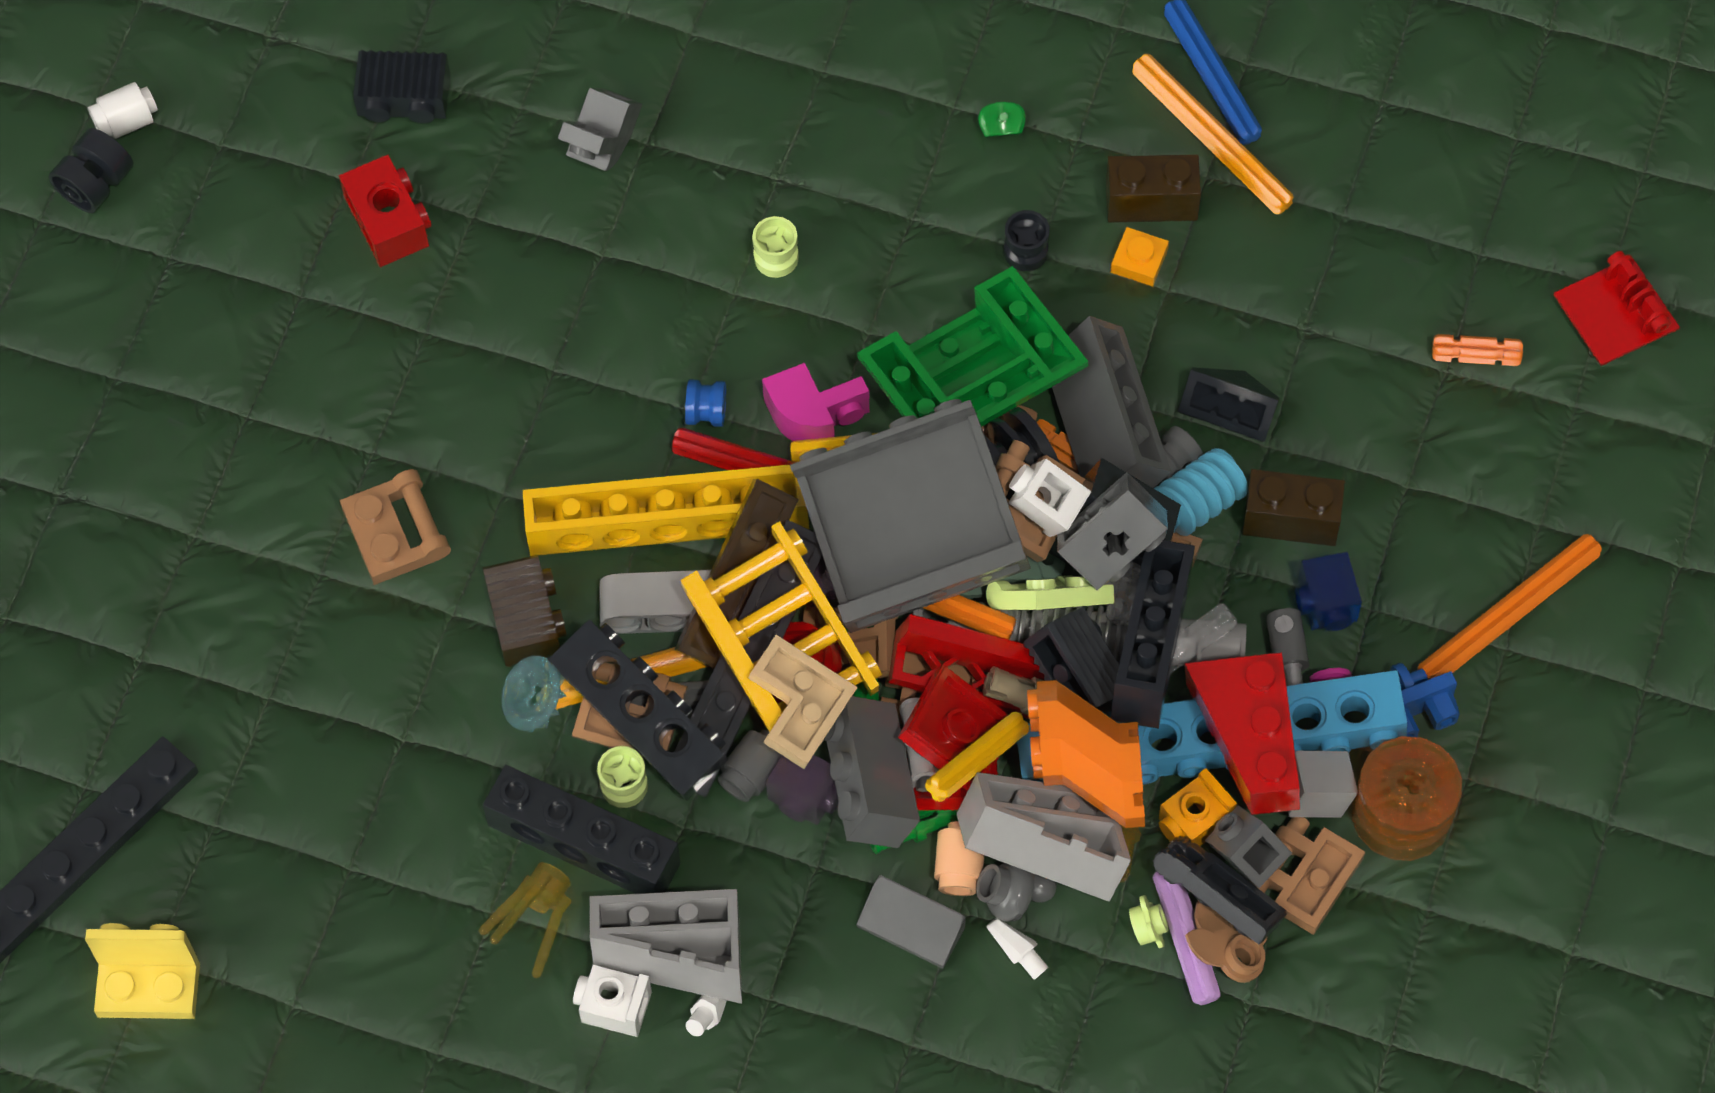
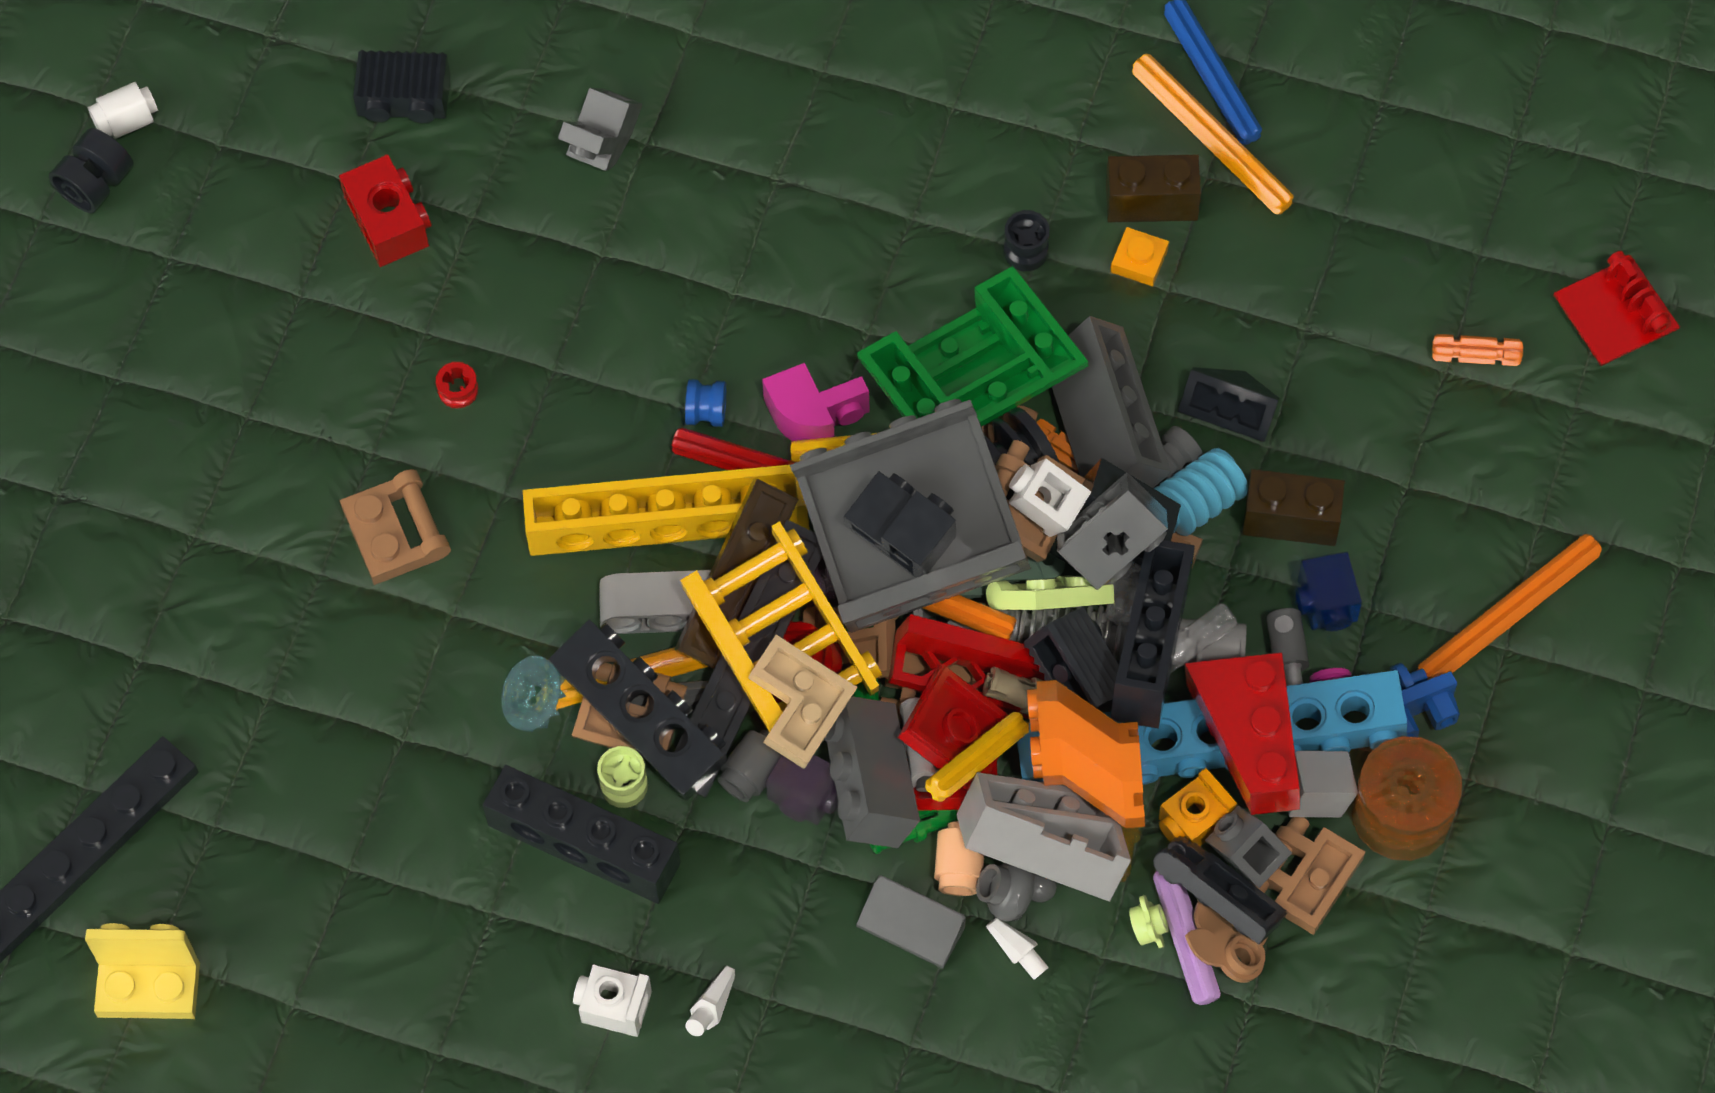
clear yellow plant [479,862,572,978] -> none
dark brown brick [483,555,567,667] -> none
light grey wedge [590,889,742,1004] -> none
yellowish green wheel [752,216,799,278] -> none
green piece [978,102,1026,138] -> none
none -> red bush [436,362,478,408]
none -> black brick [844,471,956,578]

